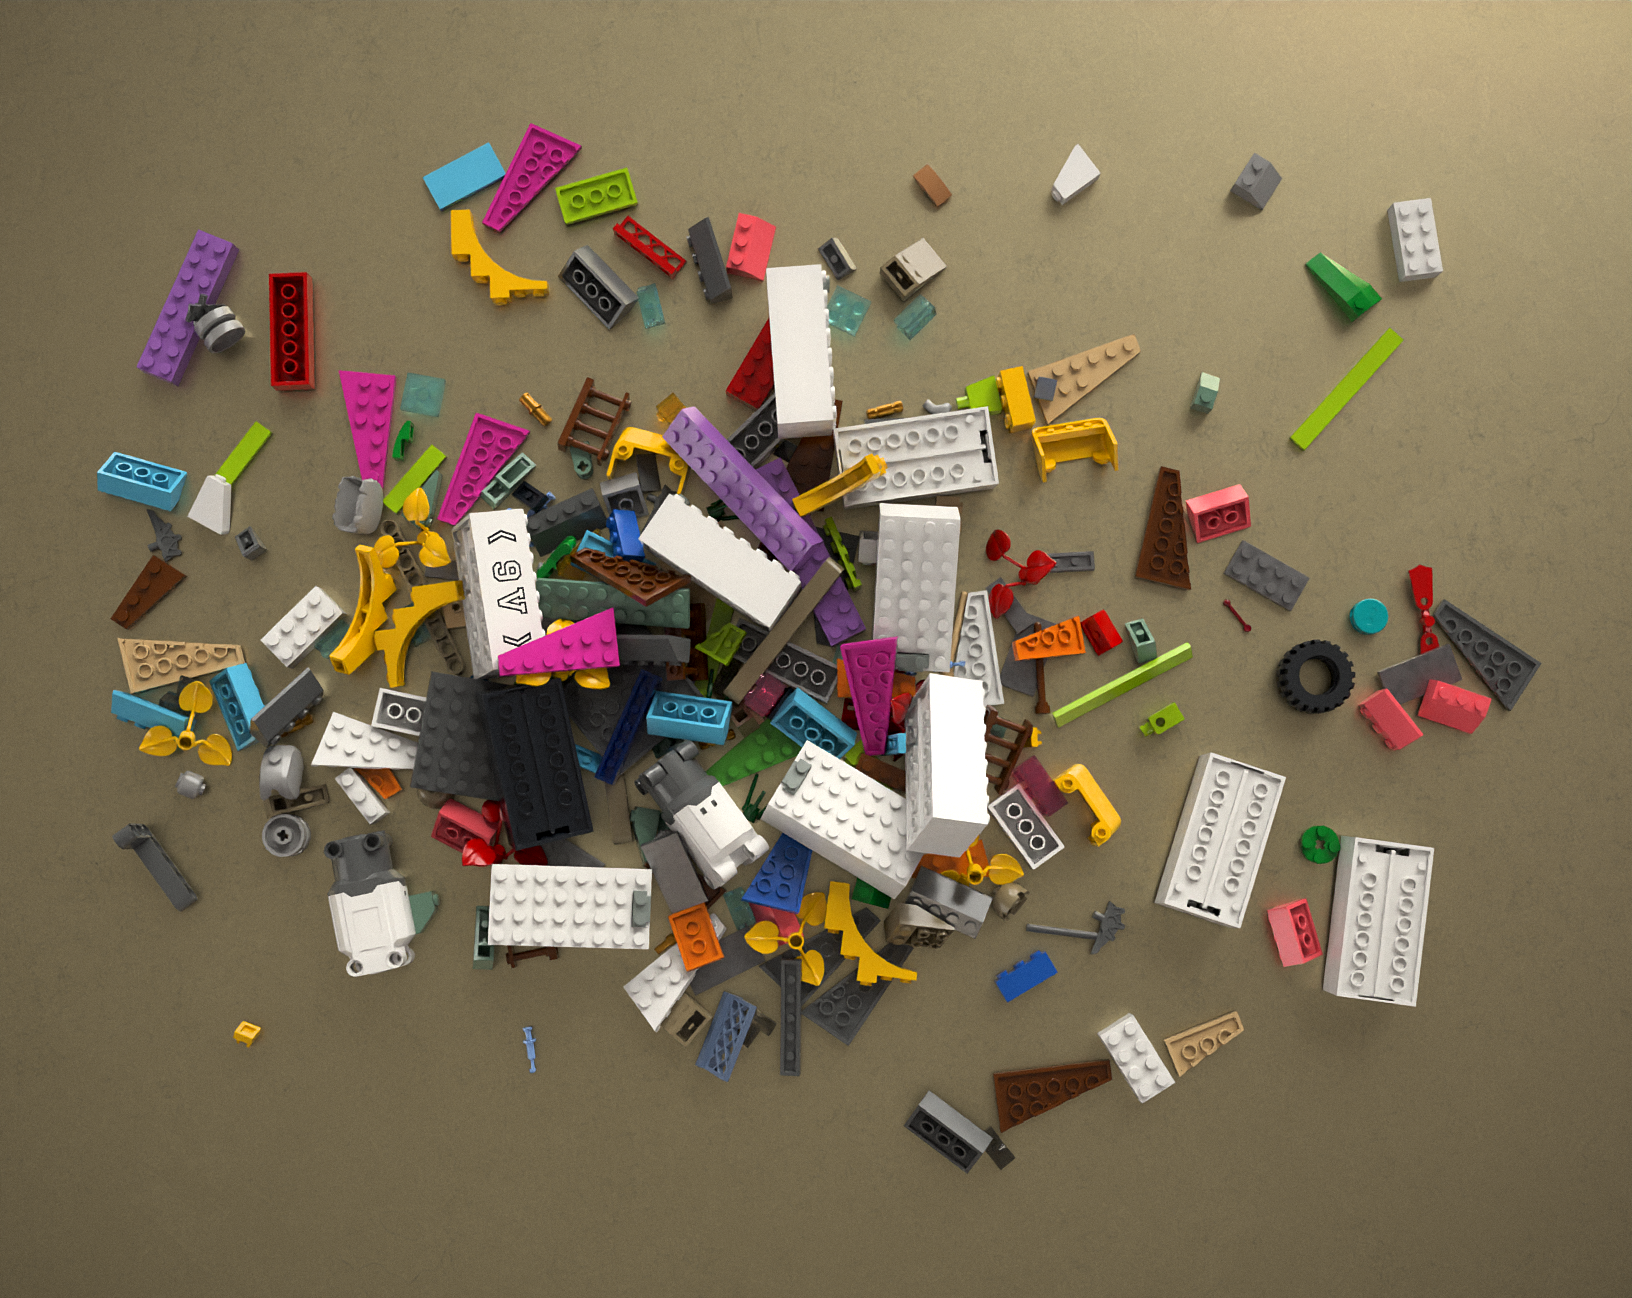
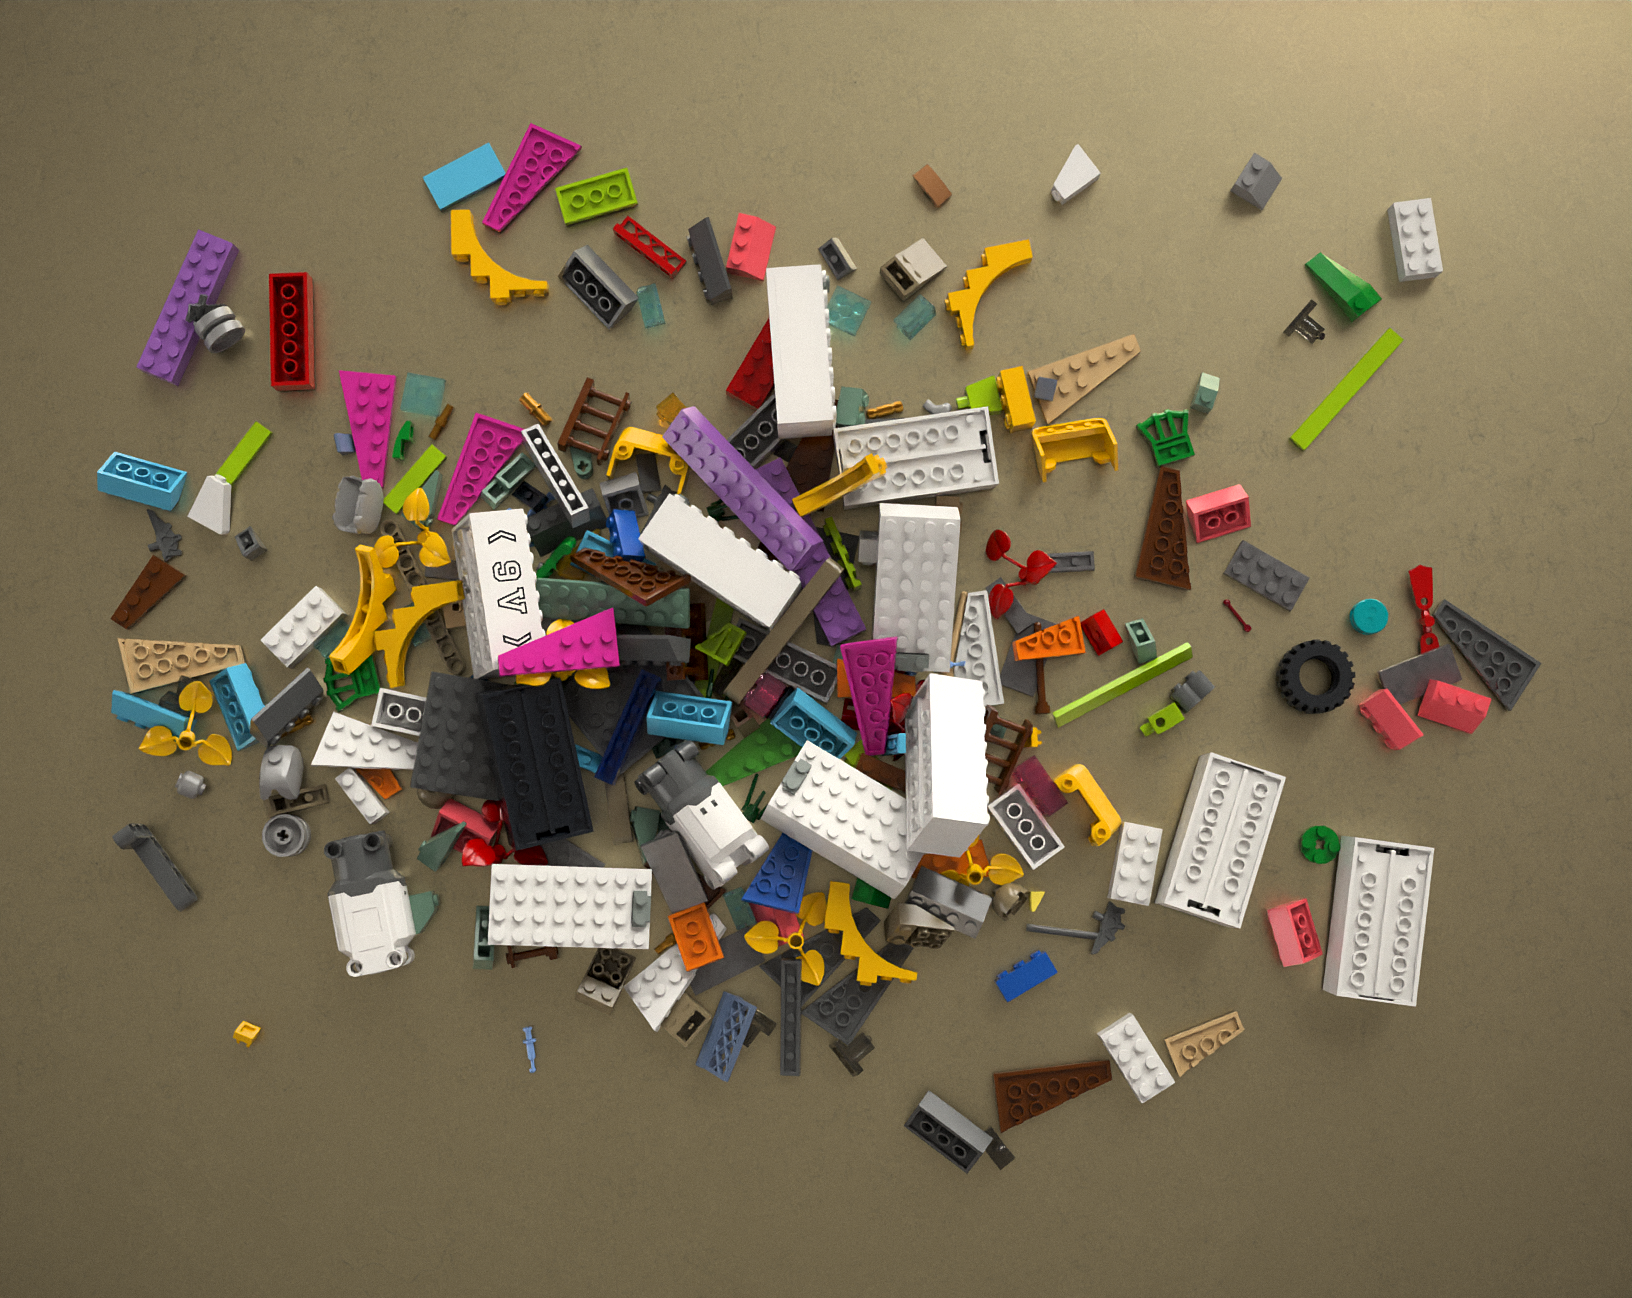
none -> green plate [323,655,381,713]
none -> sand blue slope [334,433,356,456]
none -> sand green slope [417,821,467,872]
none -> pearl gold bar [428,404,454,440]
none -> light grey brick [521,424,590,528]
none -> dark tan slope [575,948,636,1016]
none -> clear smoke piece [829,1032,875,1077]
none -> sand green brick [836,386,869,428]
none -> yellow arch [944,239,1033,351]
none -> light yellow slope [1028,891,1045,912]
none -> white brick [1107,822,1163,906]
none -> green plate [1136,409,1195,467]
none -> dark grey brick [1169,670,1215,714]
none -> clear smoke piece [1283,299,1325,344]

